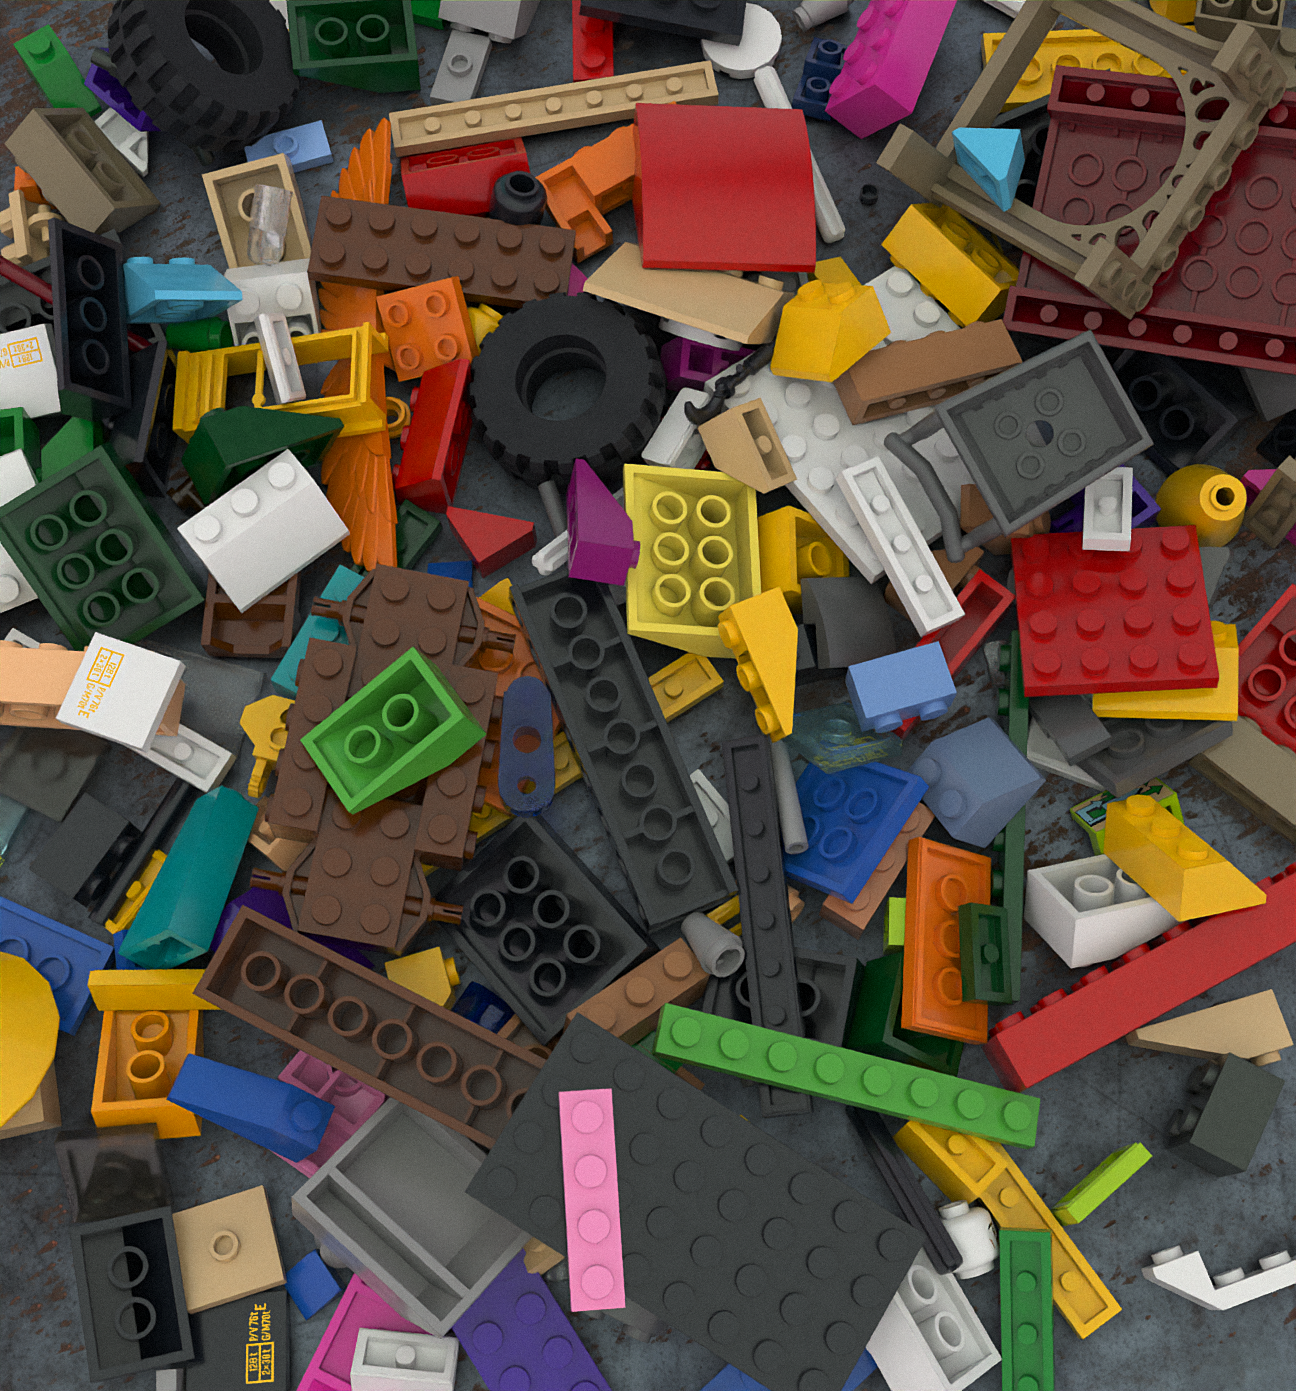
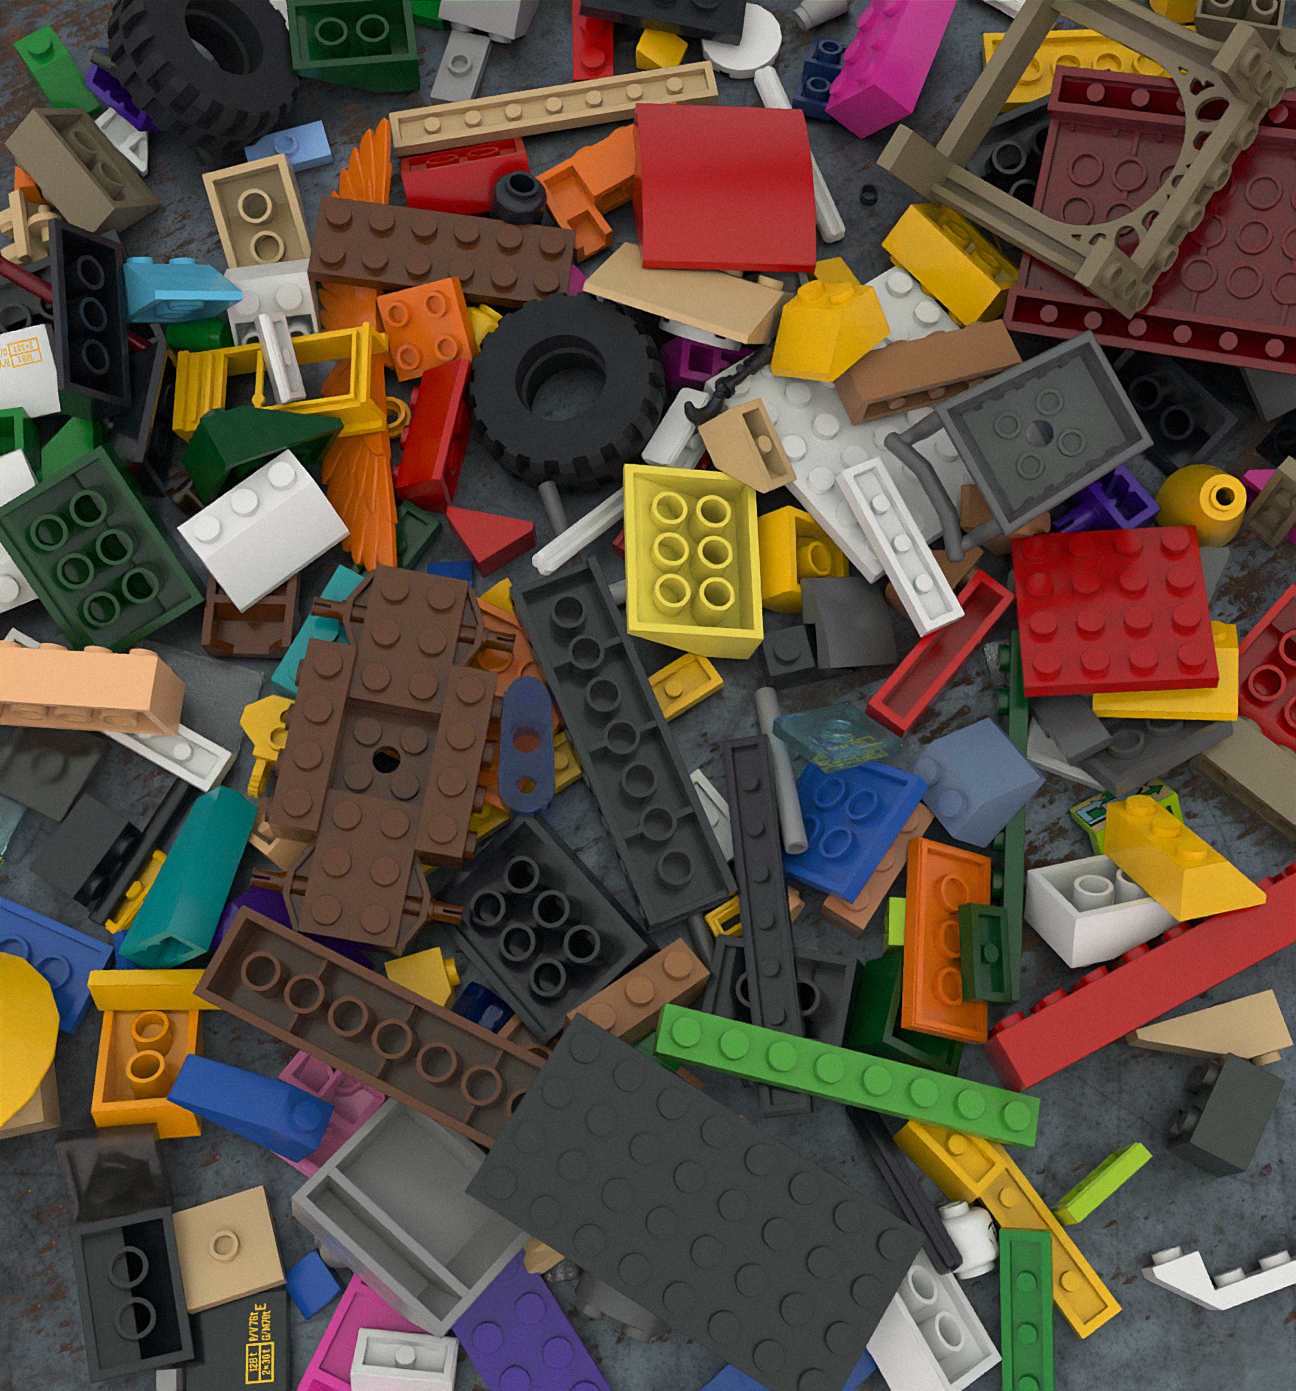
white tile [56,632,186,753] -> none
clear hinge [247,184,293,266] -> none
bright green slope [300,646,487,814] -> none
bright pink plate [558,1088,626,1312] -> none
magenta slope [567,458,640,586] -> none
light grey cone [681,912,745,977] -> none
yellow slope [718,587,798,743] -> none
medium blue brick [845,641,957,733] -> none
medium azure slope [952,127,1025,212] -> none
white plate [1082,467,1133,552] -> none
none -> yellow slope [636,28,688,71]

